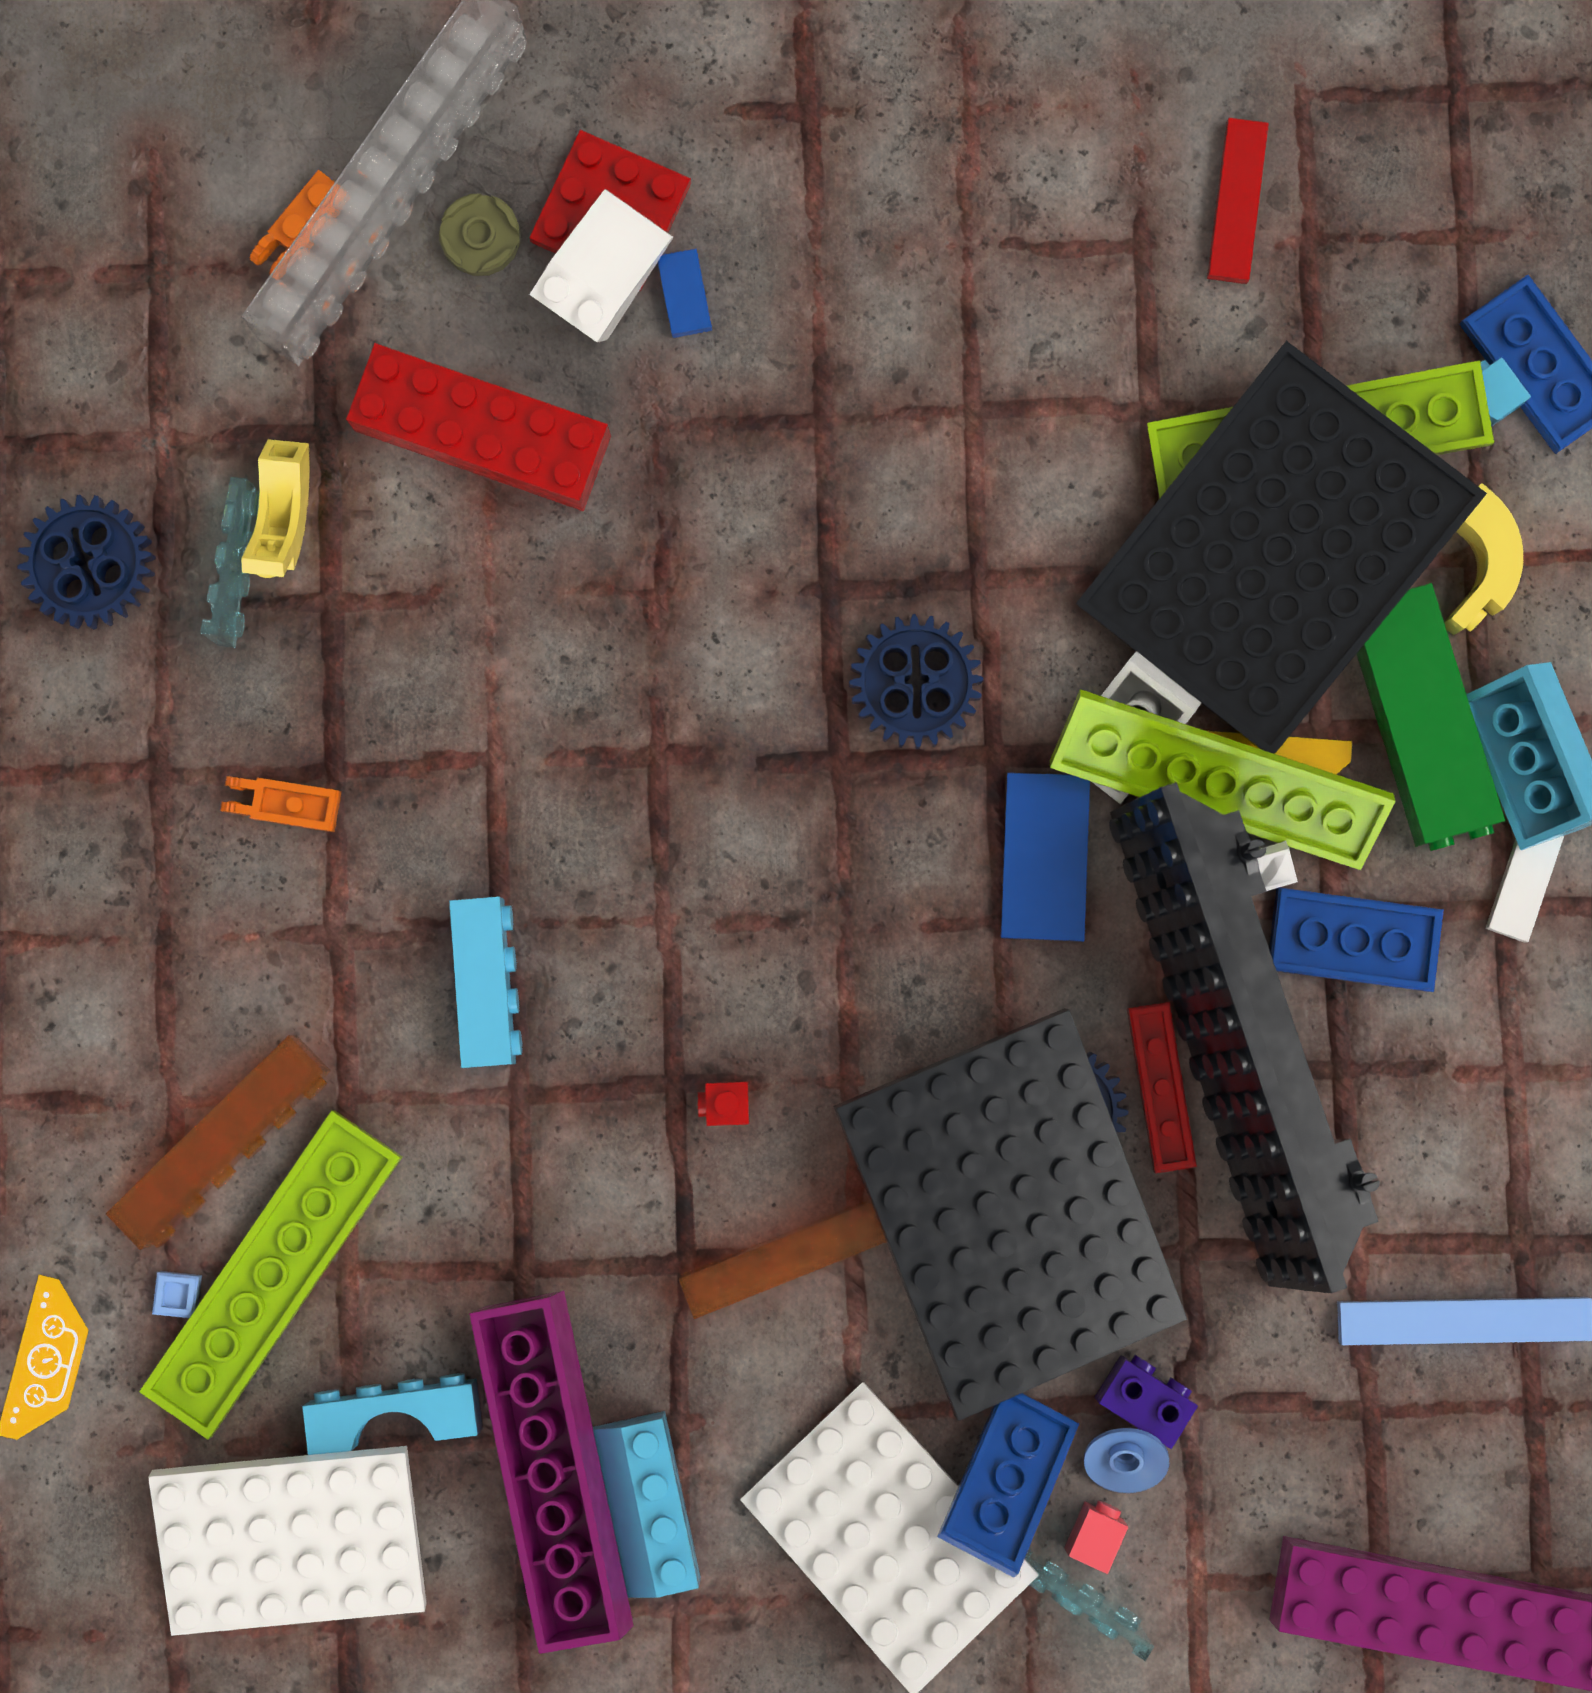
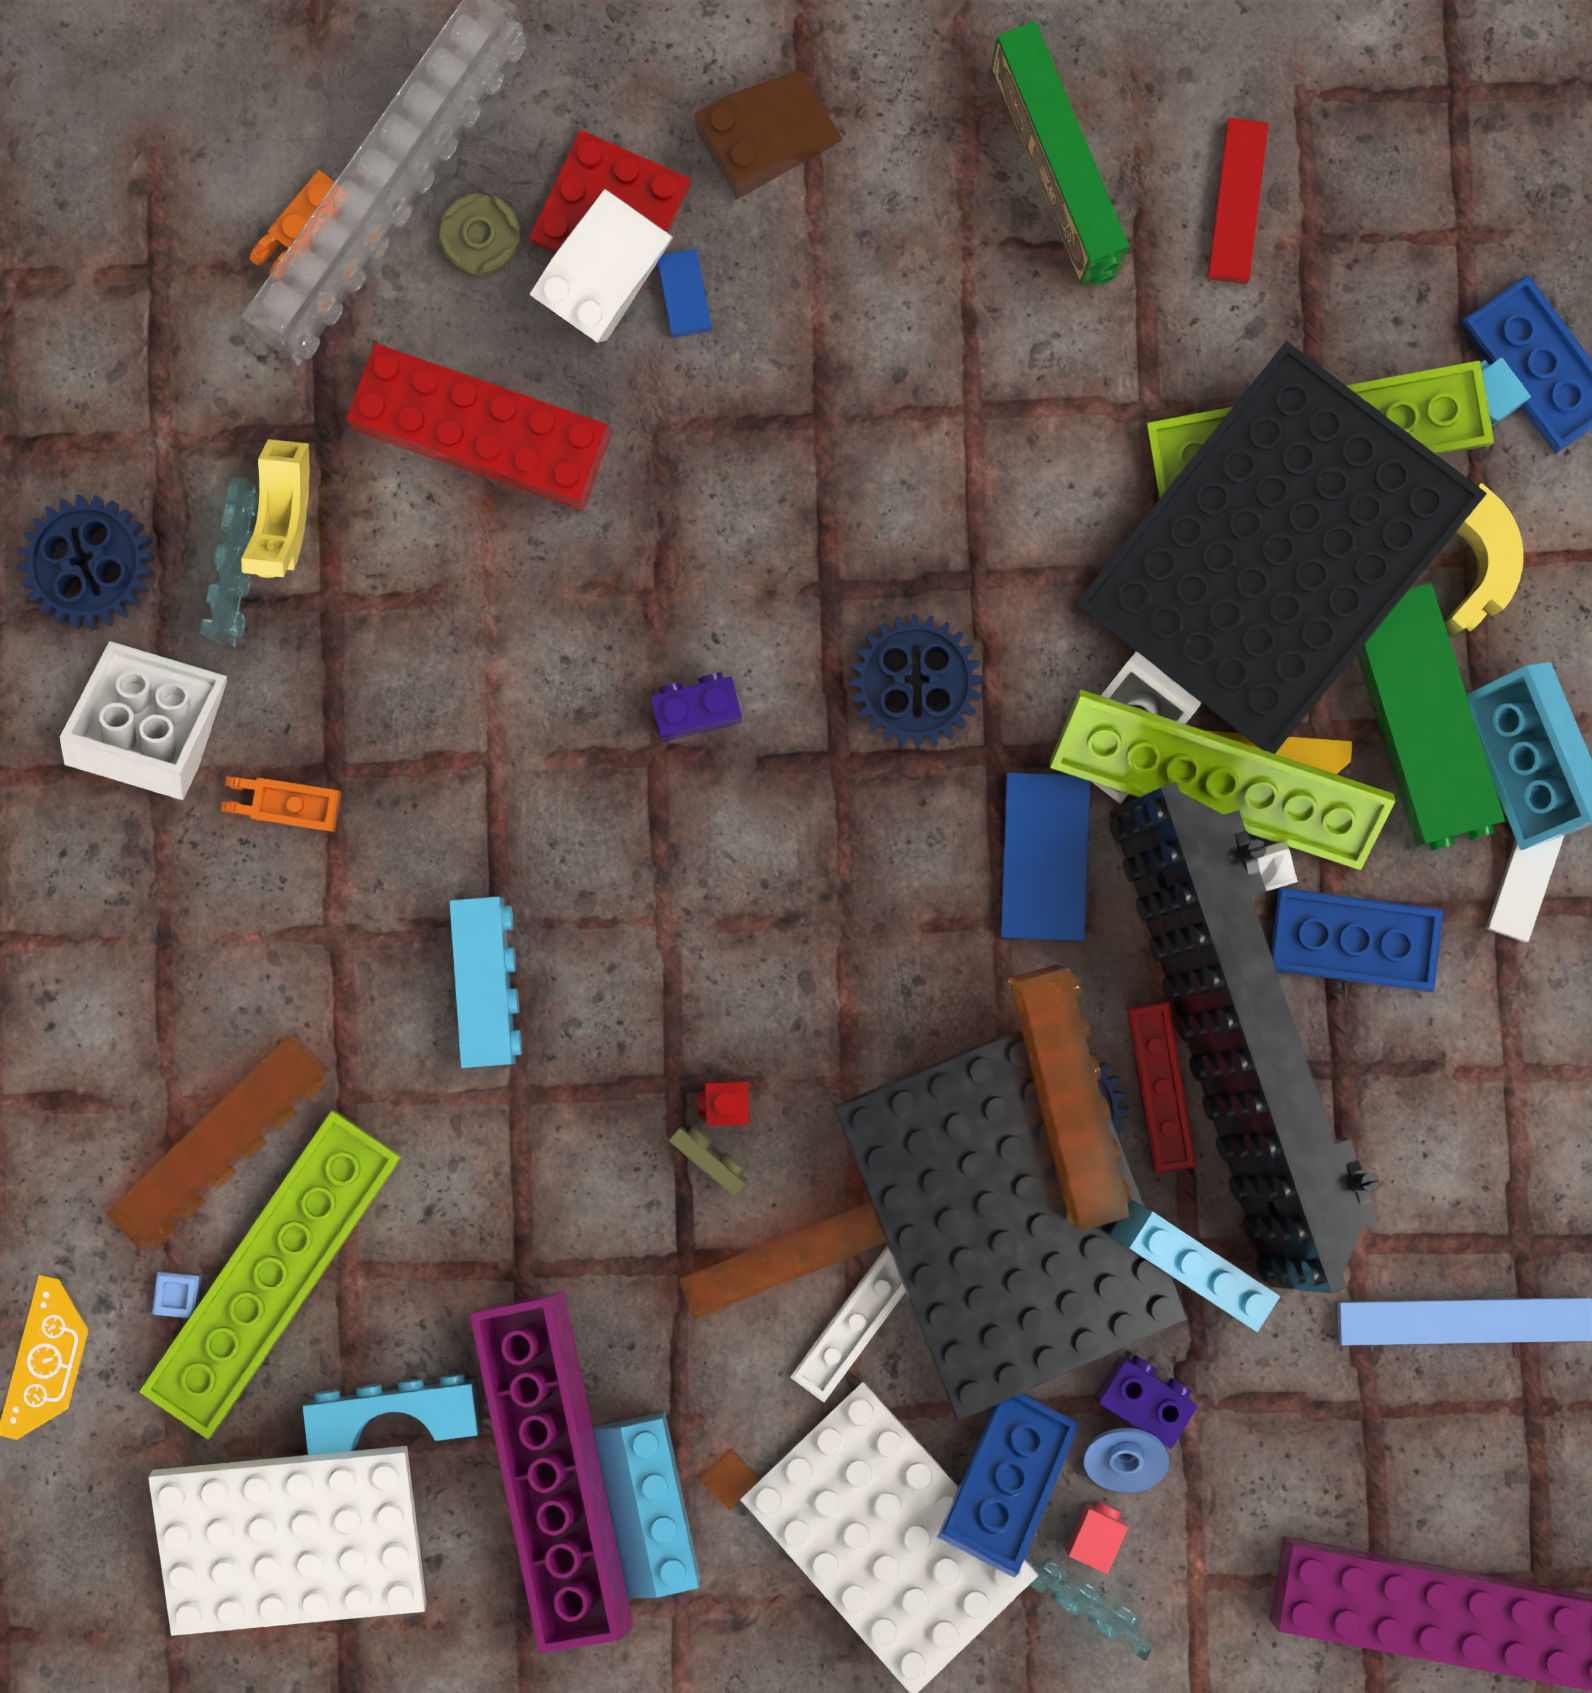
none -> white slope [60,641,227,800]
none -> dark purple brick [651,673,743,742]
none -> olive plate [669,1125,747,1196]
none -> reddish brown slope [695,70,842,199]
none -> clear orange tile [700,1448,760,1510]
none -> white tile [790,1245,906,1402]
none -> green brick [991,20,1130,286]
none -> clear orange brick [1009,964,1131,1231]
none -> medium azure arch [1109,1200,1280,1332]

